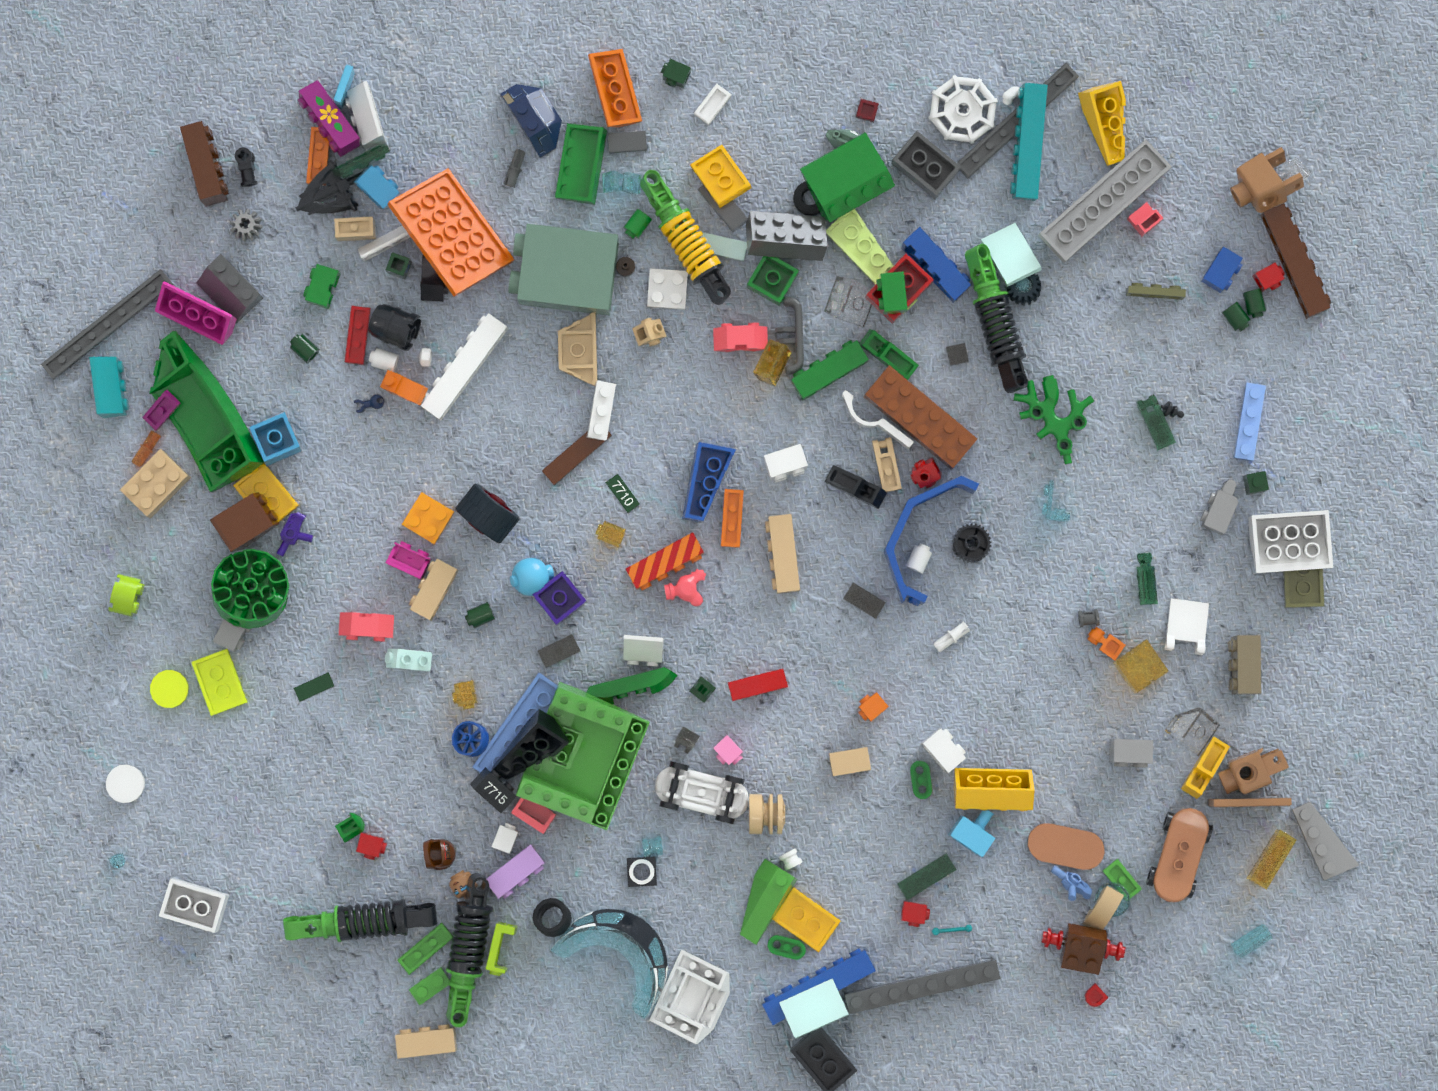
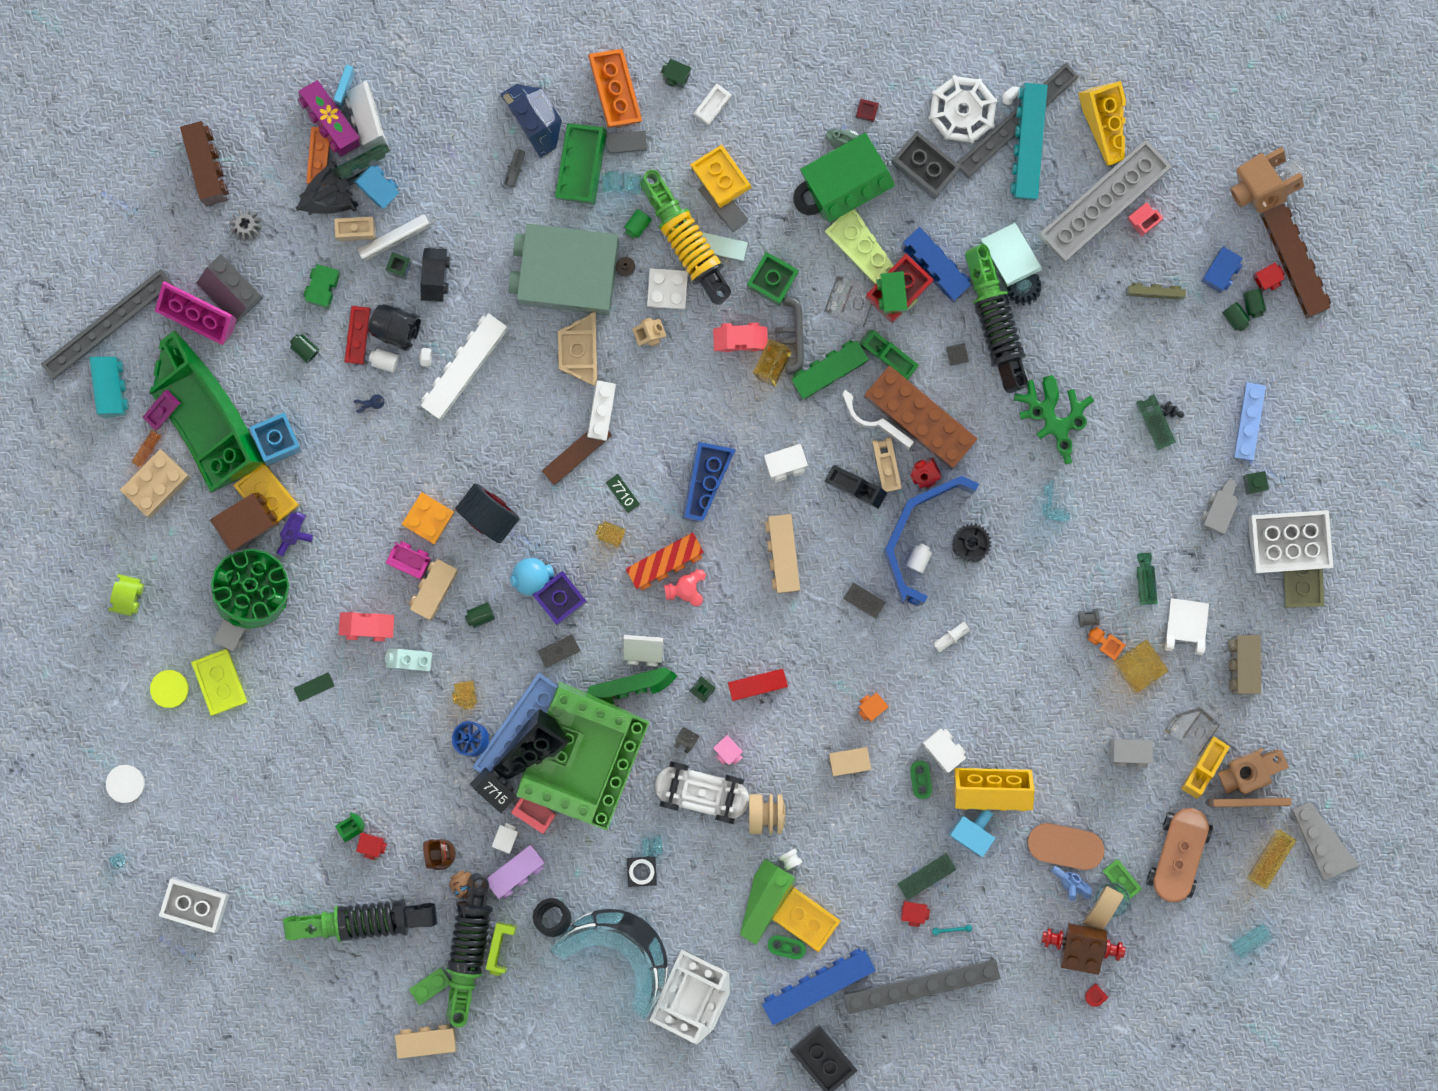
black connector [235,147,258,187] -> none
orange arch [380,370,428,405] -> none
orange plate [388,168,515,297] -> none
bright green tile [397,923,454,975] -> none
orange plate [721,489,744,548] -> none
dark grey brick [745,211,828,261] -> none
light aqua tile [779,979,849,1039] -> none

